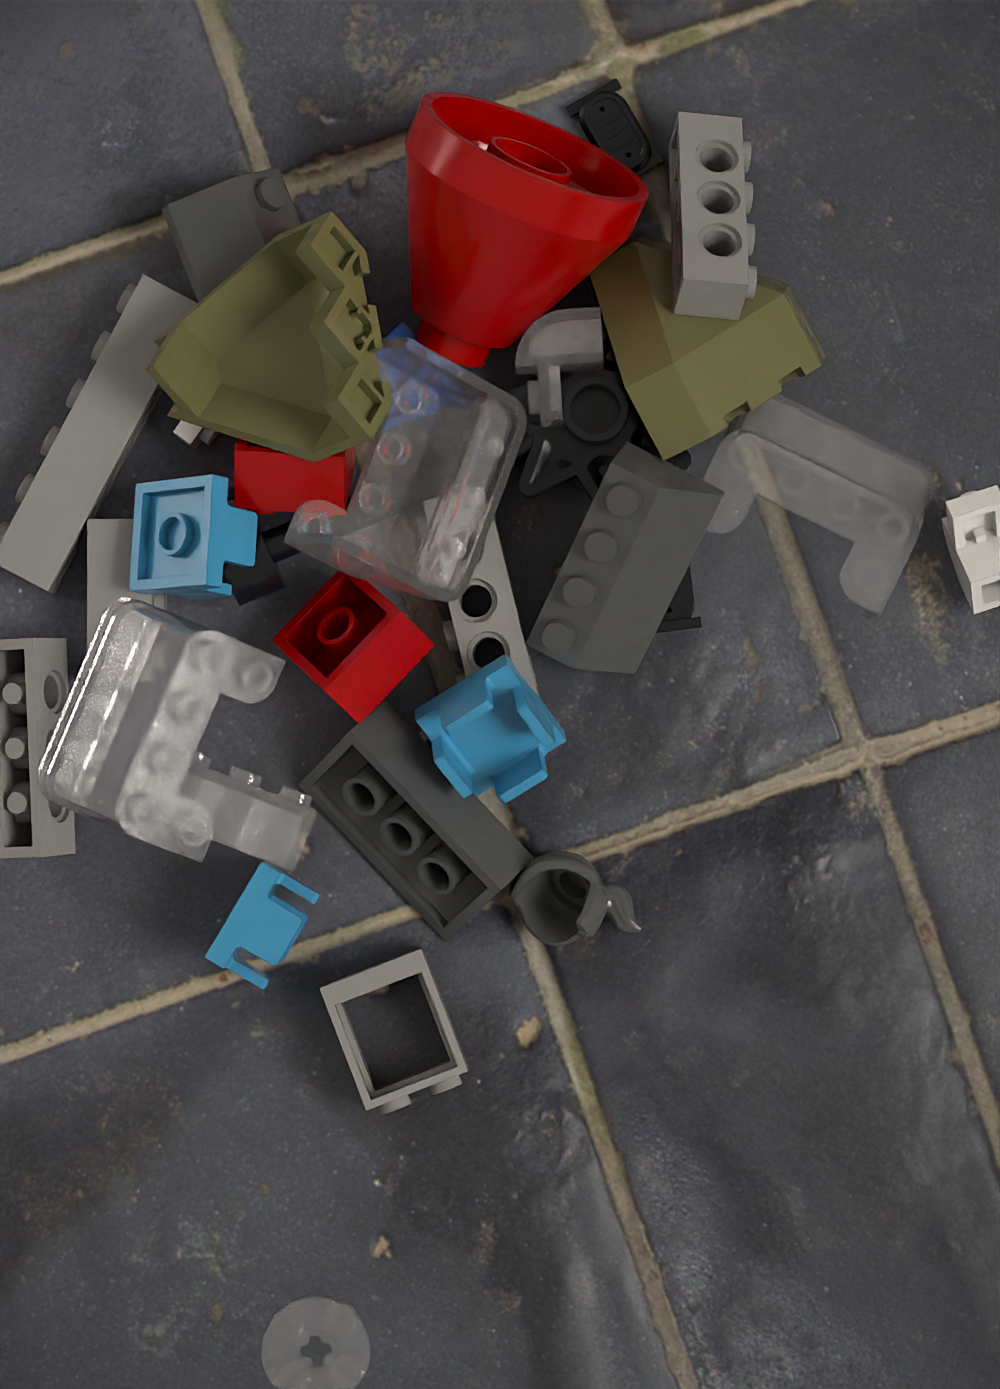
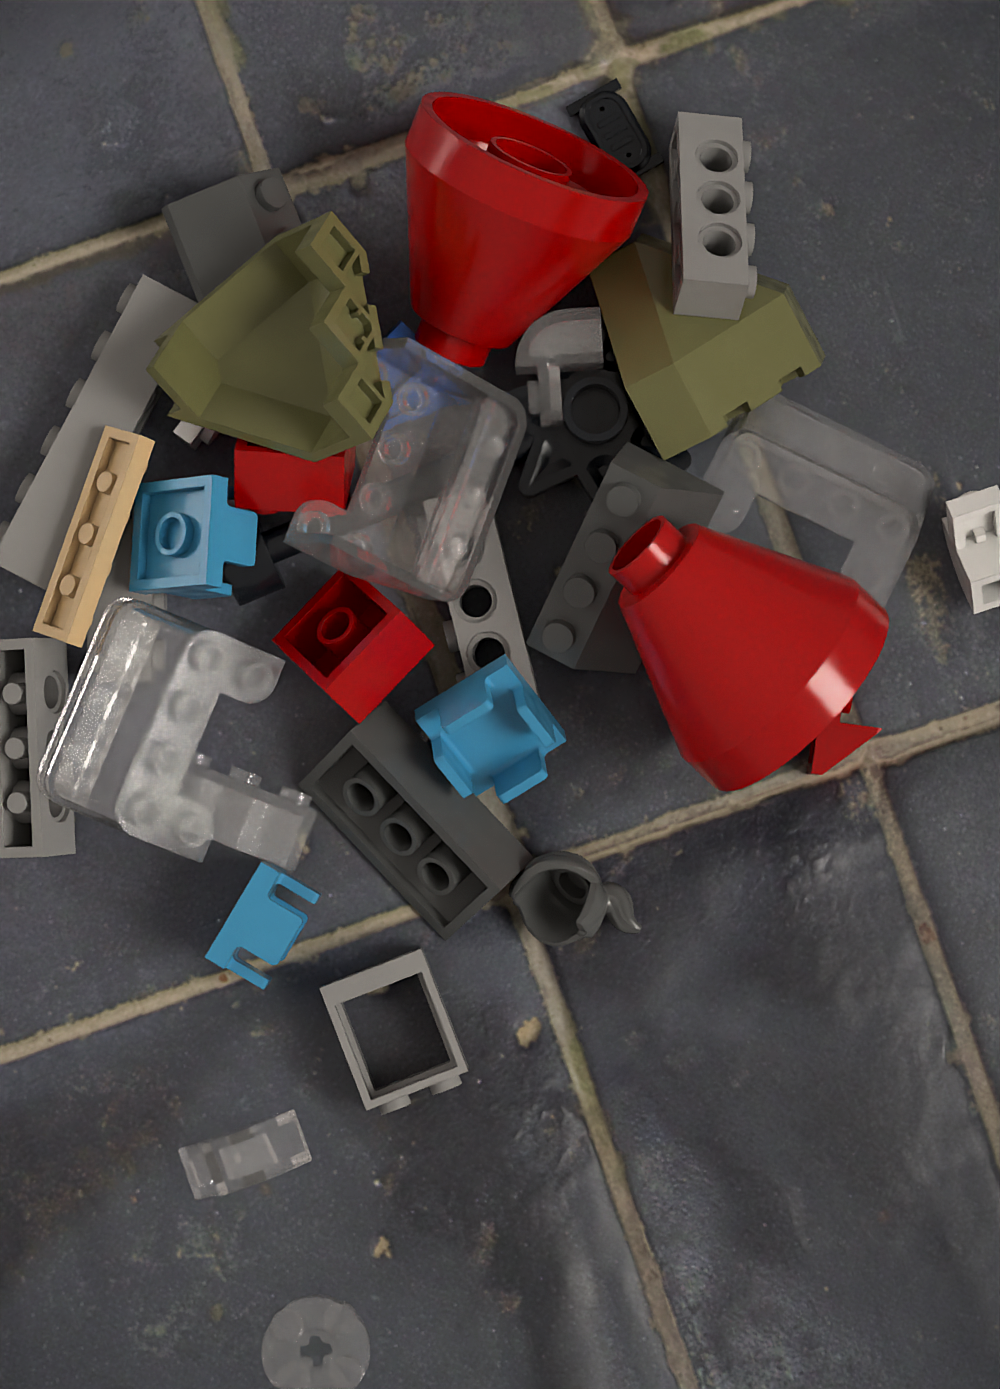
none -> tan plate [32,425,155,648]
none -> clear brick [178,1109,312,1201]
none -> red cone [609,515,889,792]
none -> red slope [806,697,882,776]

